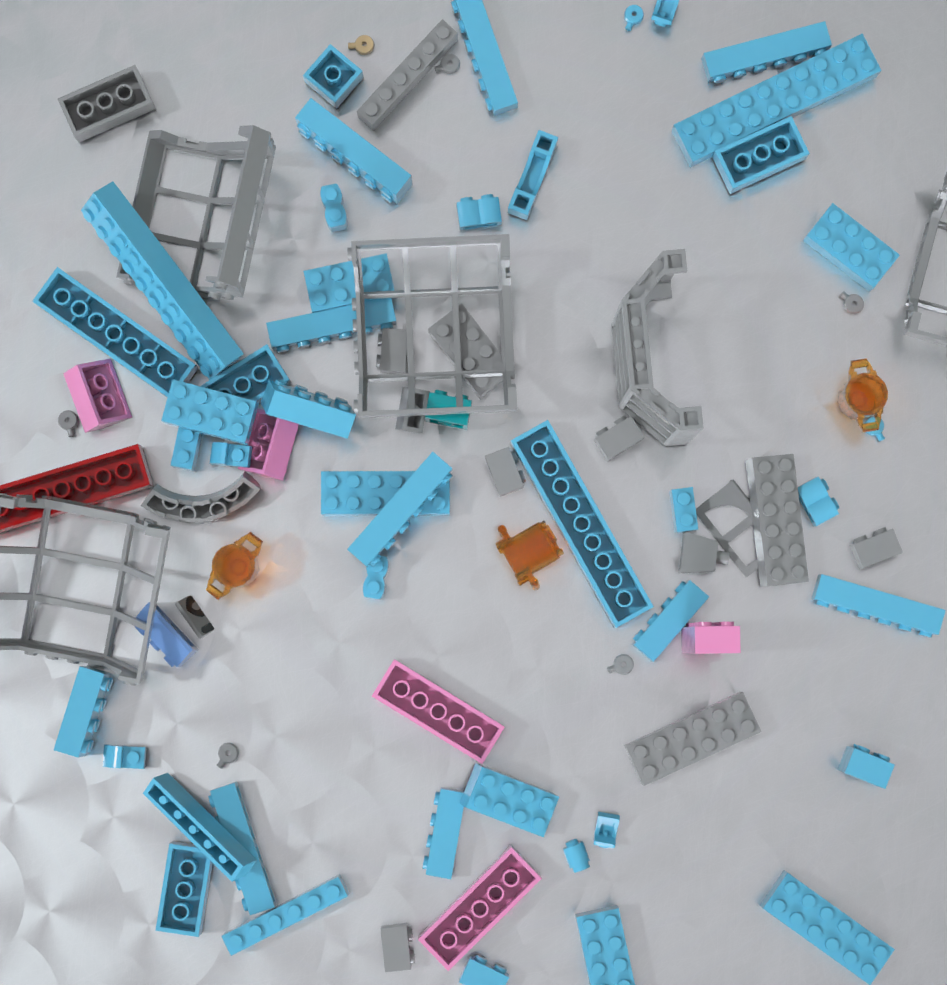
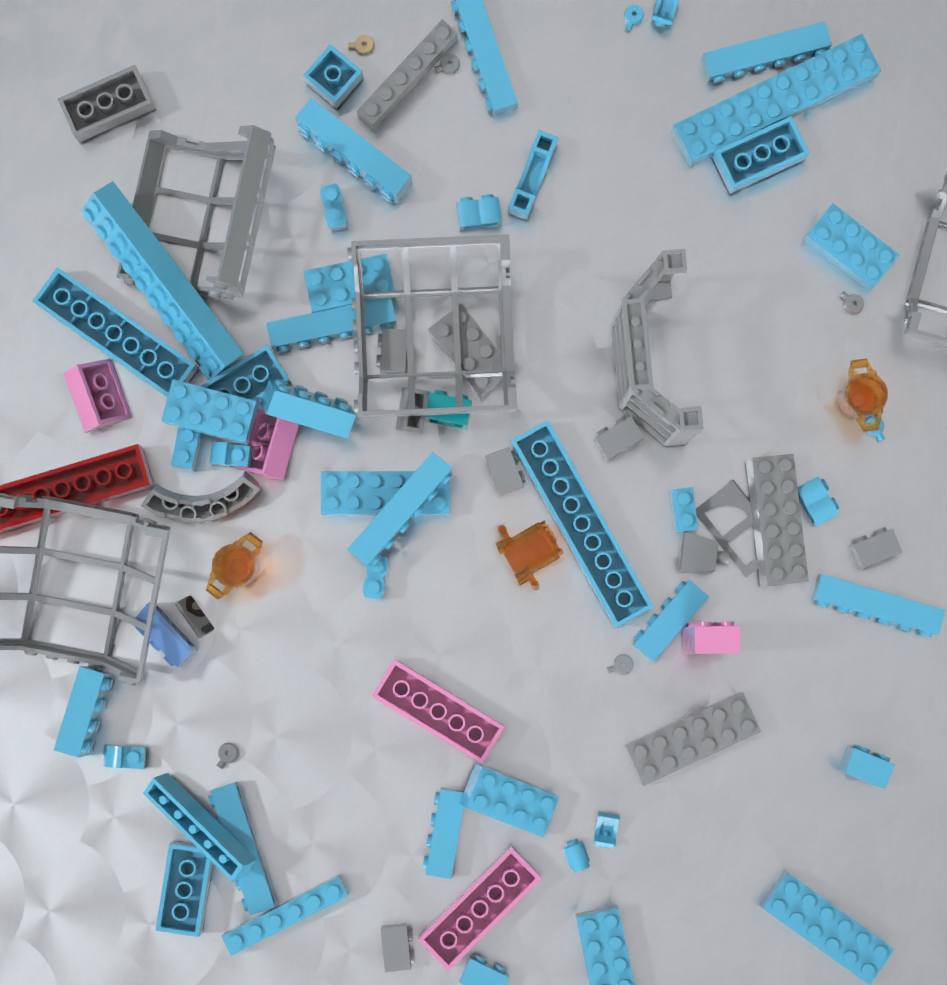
light grey piece [58,410,78,437] -> none

